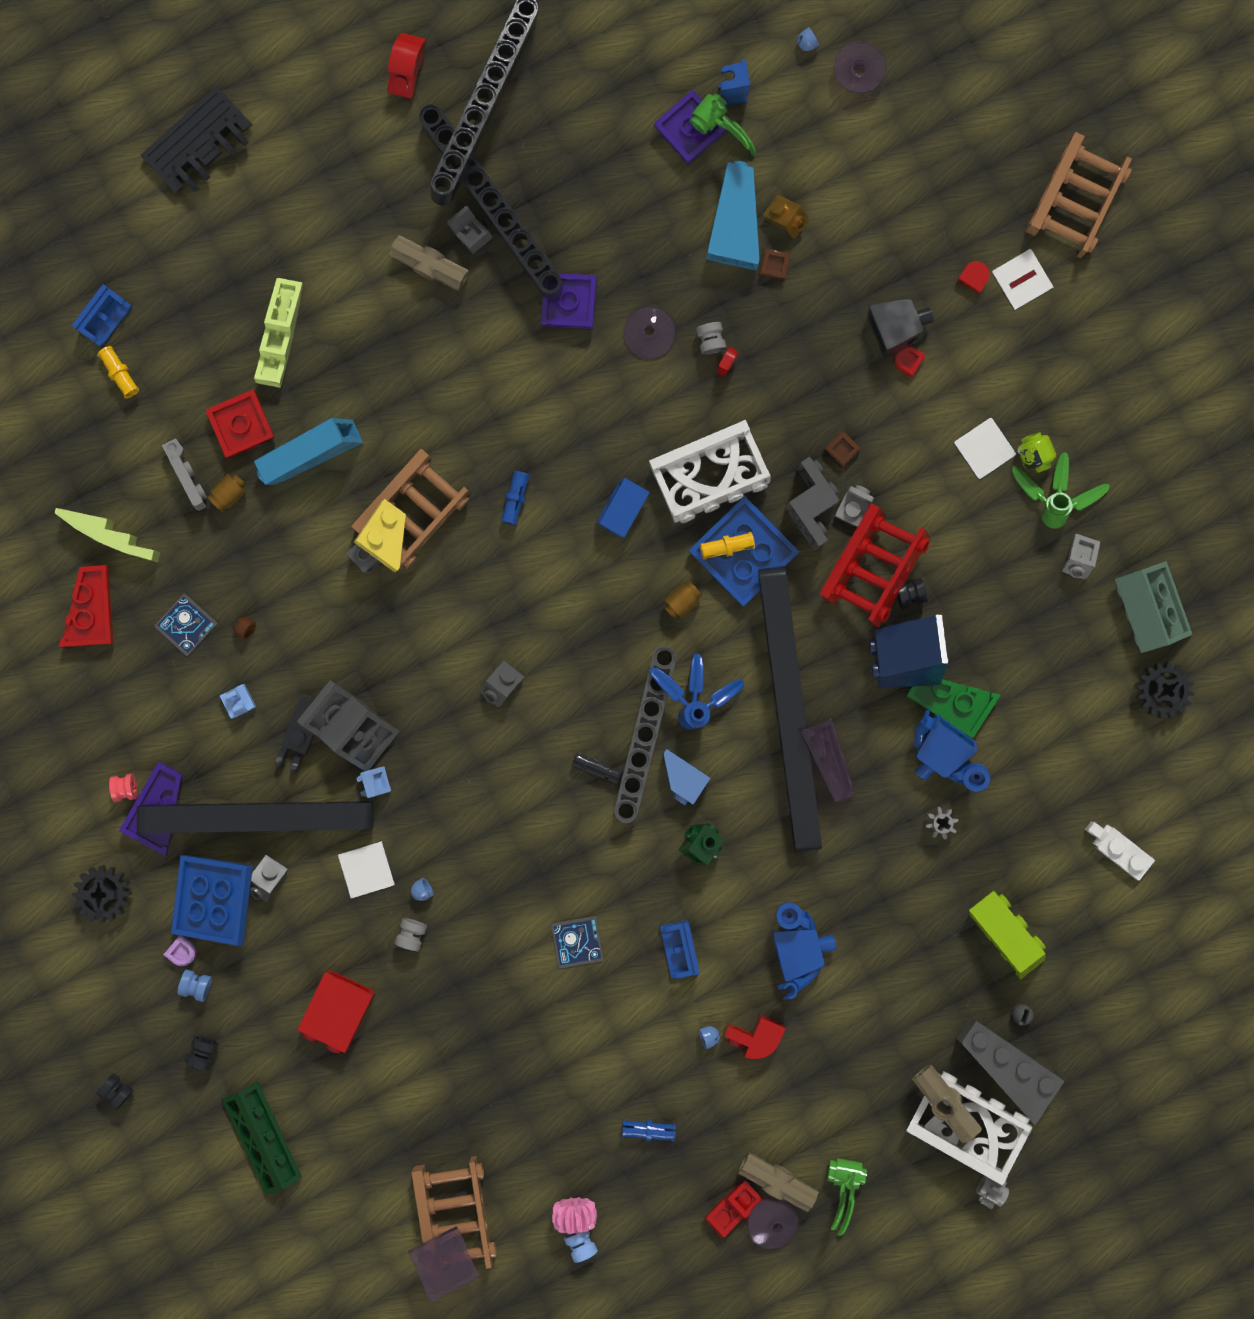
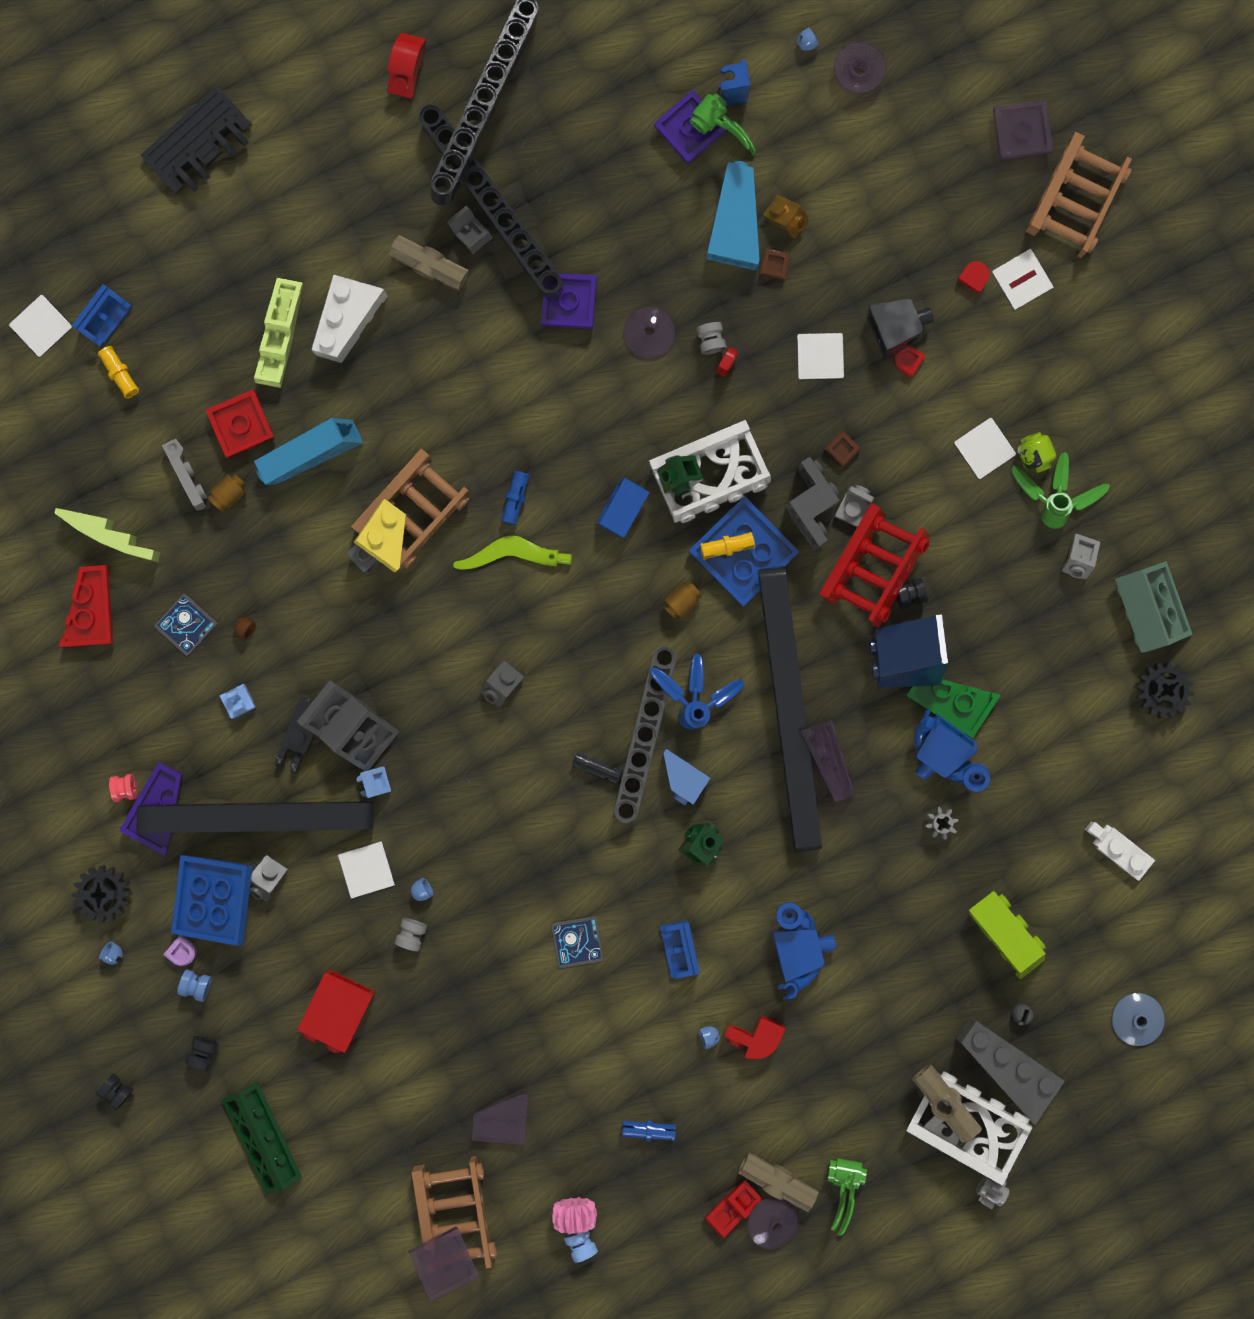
none -> white sticker [9,295,72,357]
none -> medium blue hinge [99,941,123,965]
none -> white wedge [312,275,388,363]
none -> lime piece [453,535,572,570]
none -> clear purple wing [472,1092,529,1145]
none -> dark green brick [656,455,704,496]
none -> white sticker [797,333,844,379]
none -> clear purple plate [993,100,1053,160]
none -> sand blue dish [1111,993,1165,1046]

